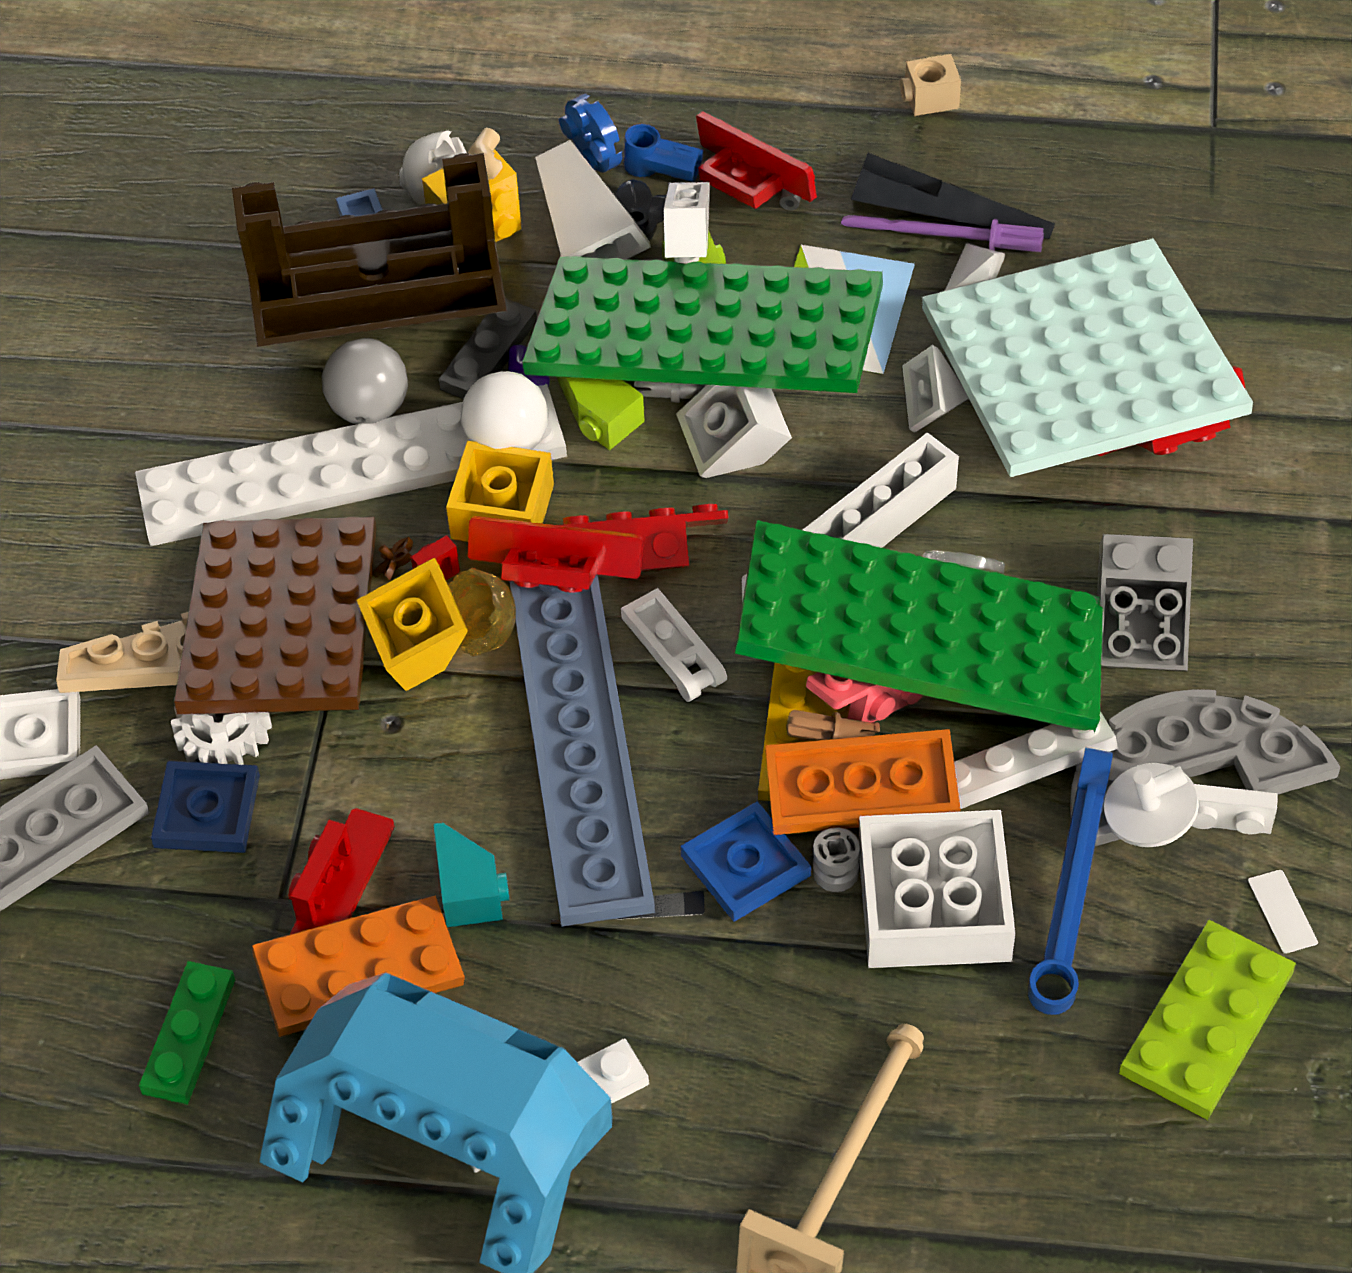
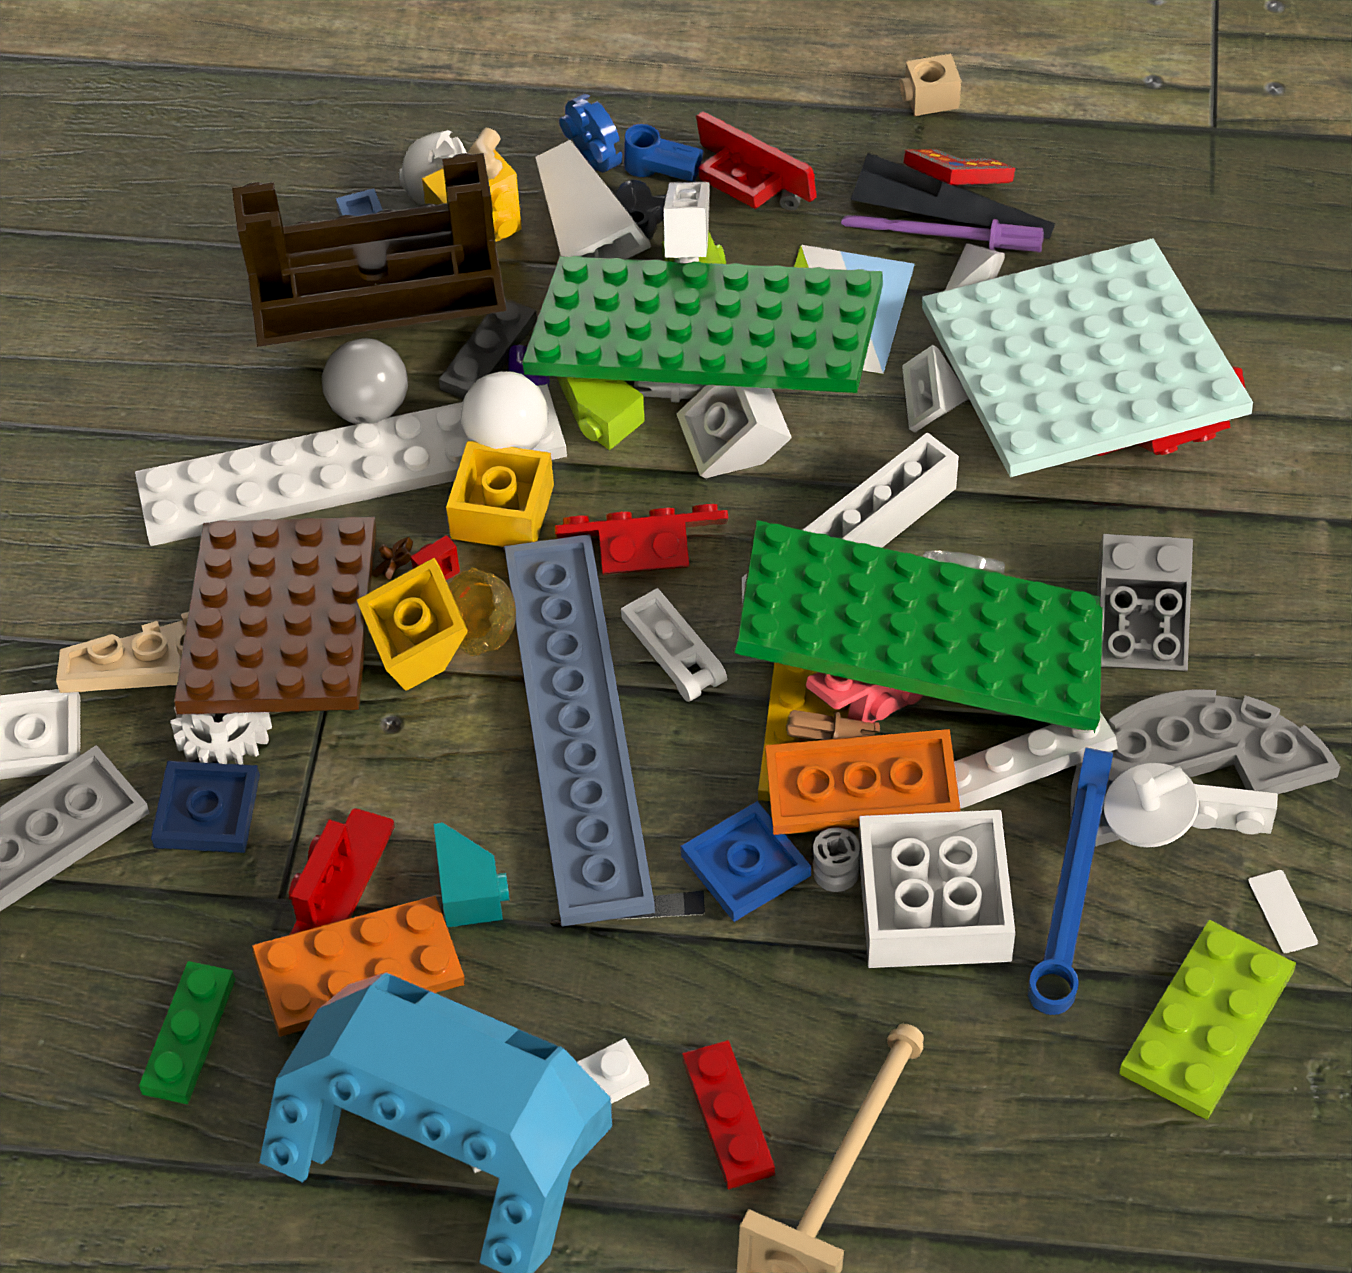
red bracket [468,516,643,593] -> none
none -> red plate [682,1040,775,1189]
none -> red tile [903,149,1015,185]

